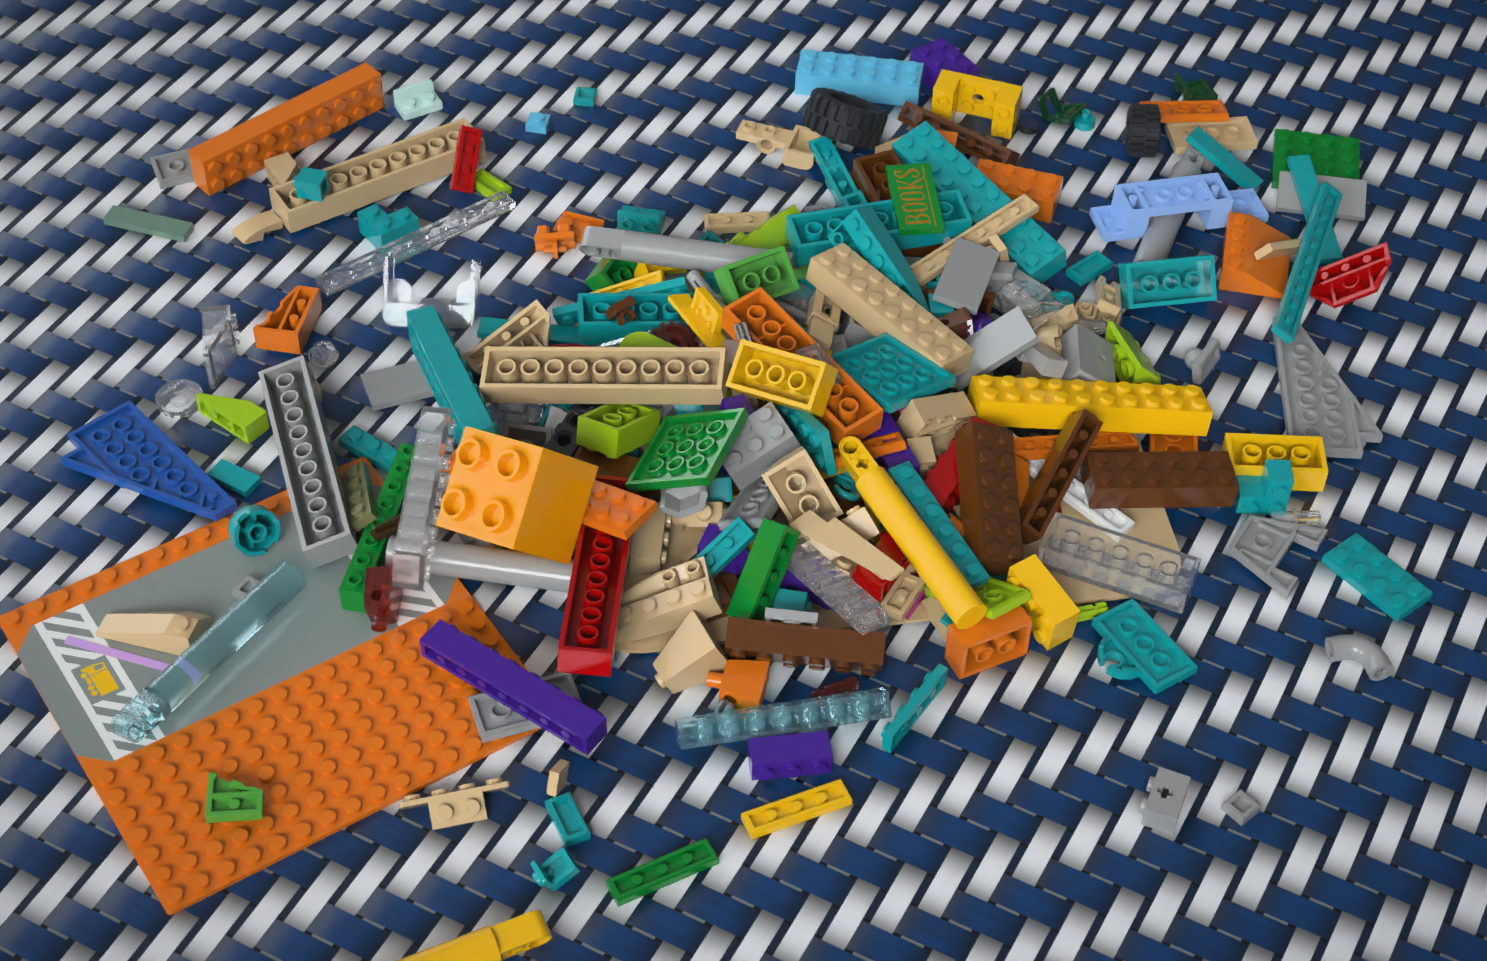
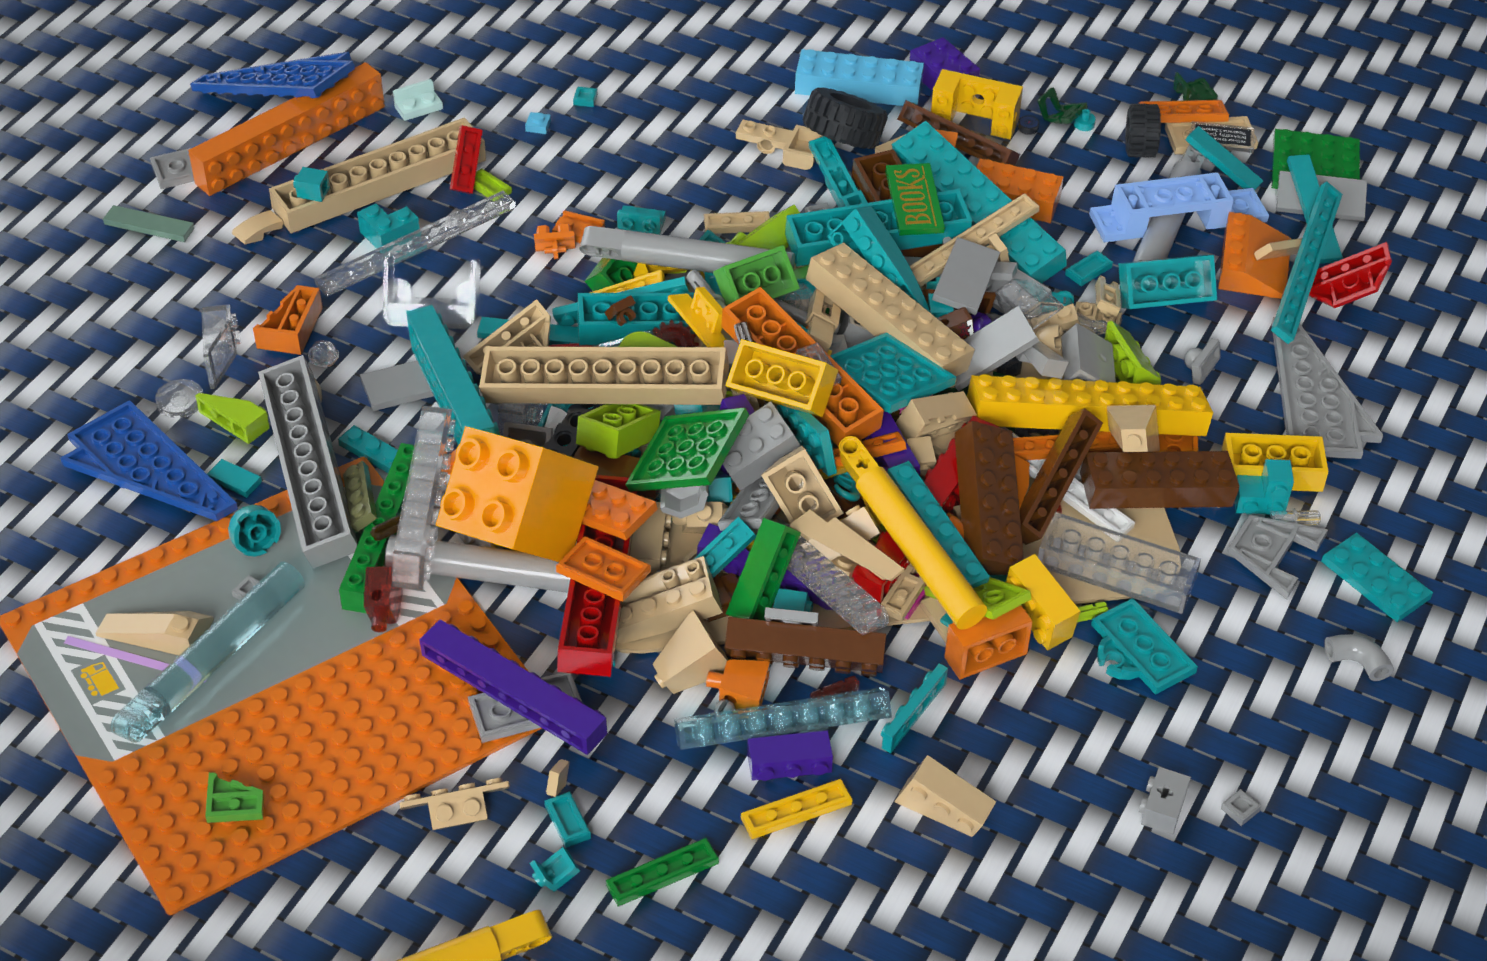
tan slope [264,152,300,186] -> none
none -> blue wing [190,52,355,98]
none -> orange tile [556,536,651,602]
none -> tan wedge [894,755,996,837]
none -> tan slope [1107,405,1160,452]
none -> piece [1189,121,1256,153]

